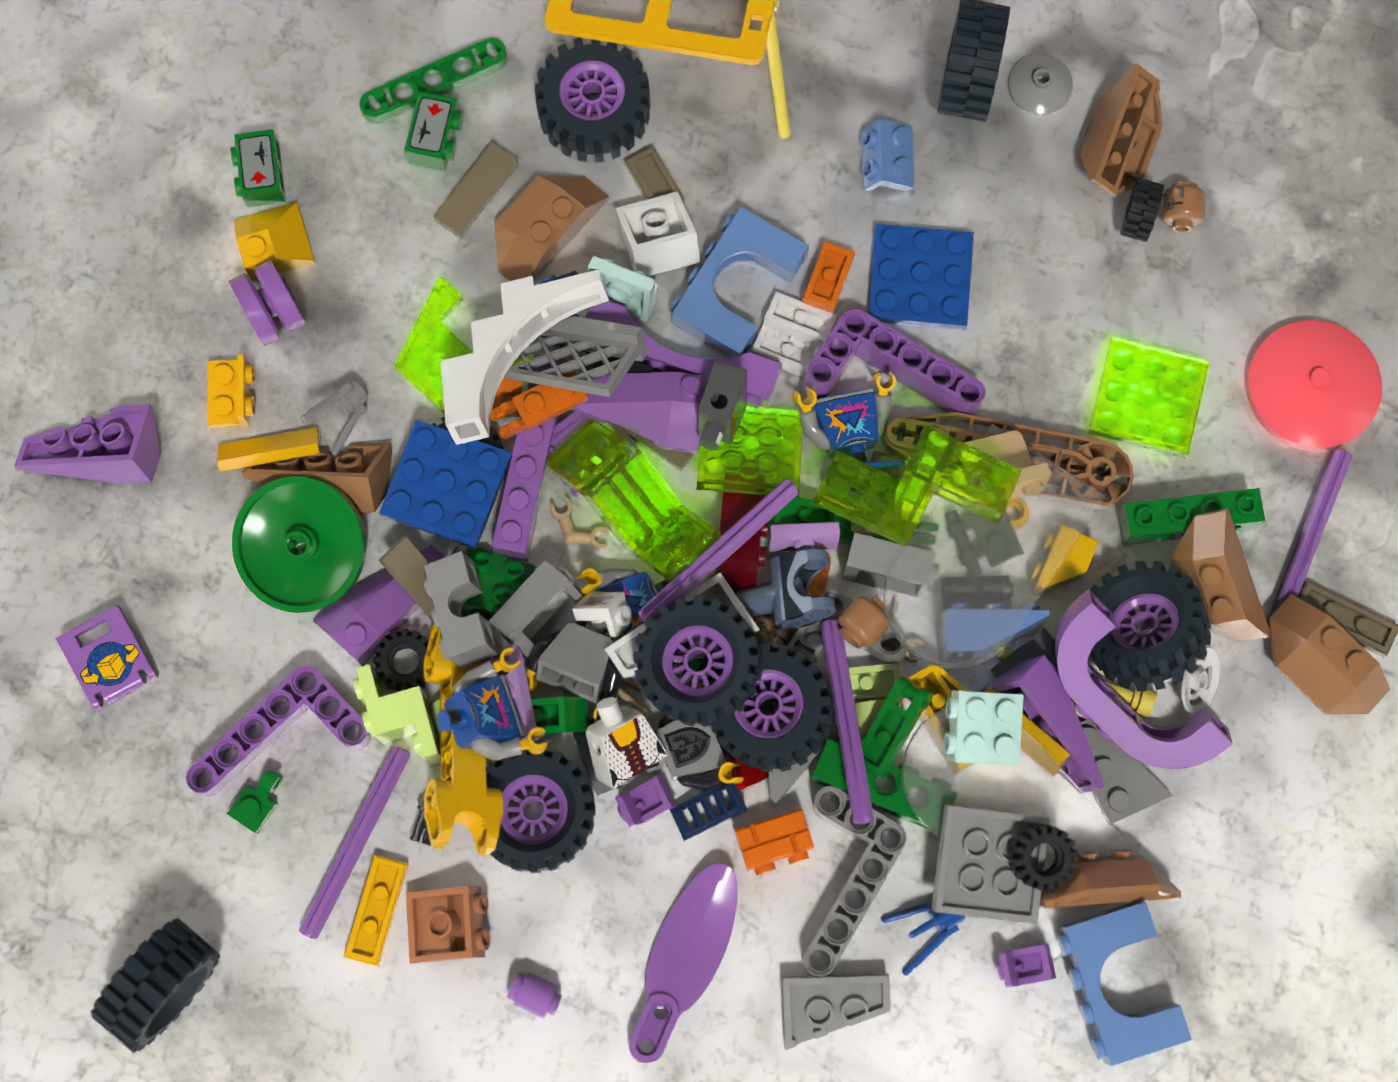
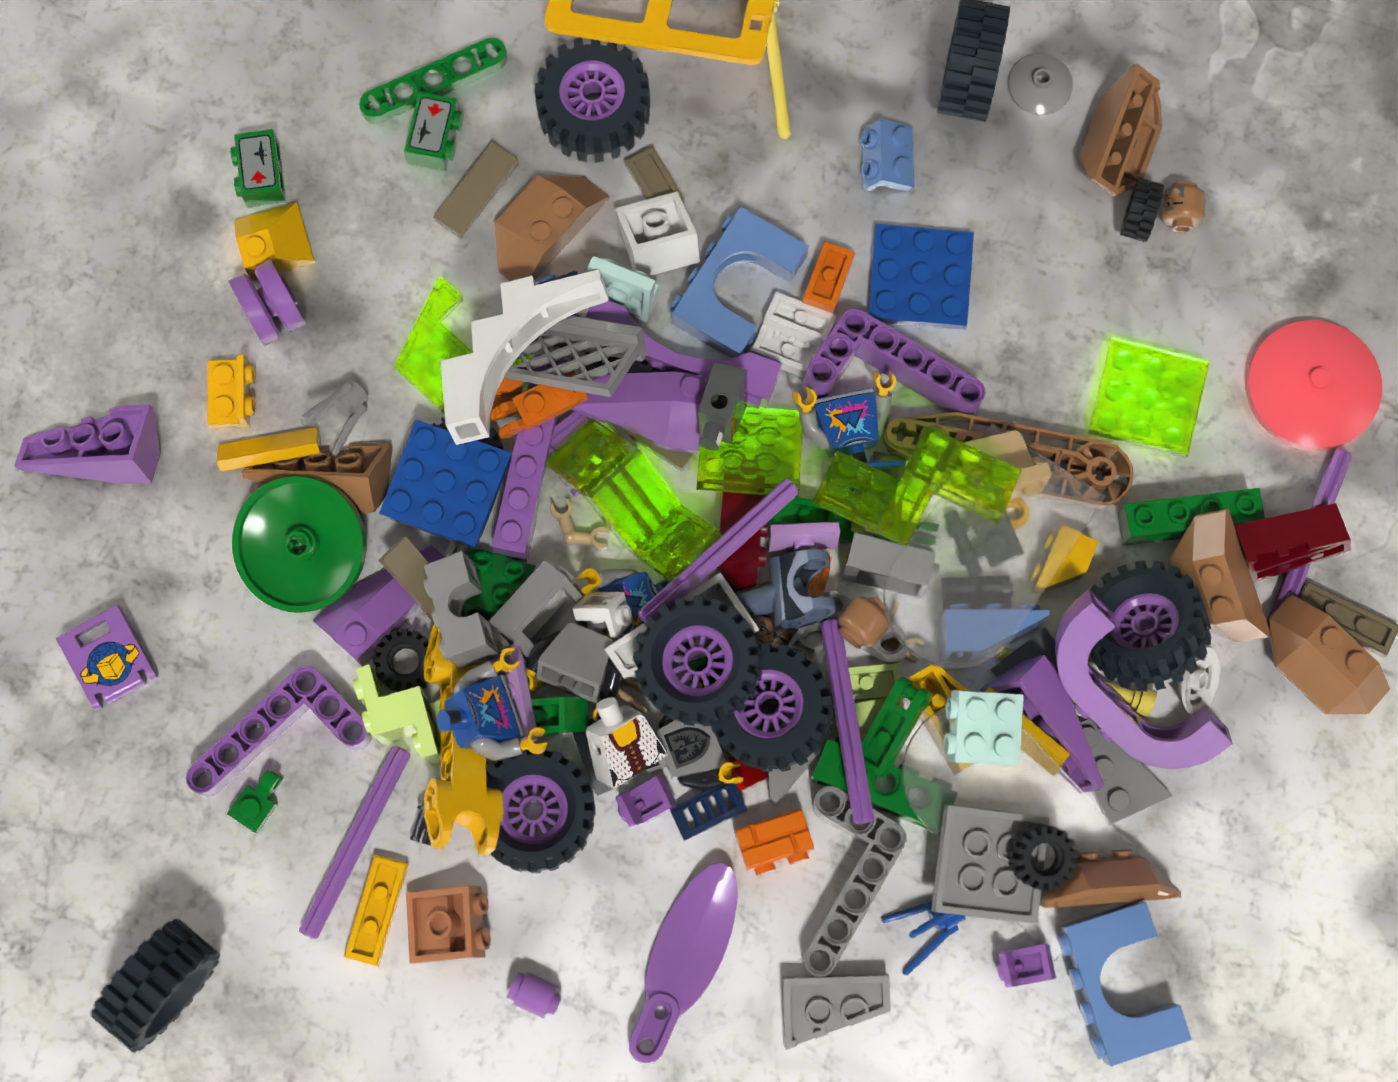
none -> dark red wedge [1234,503,1351,583]

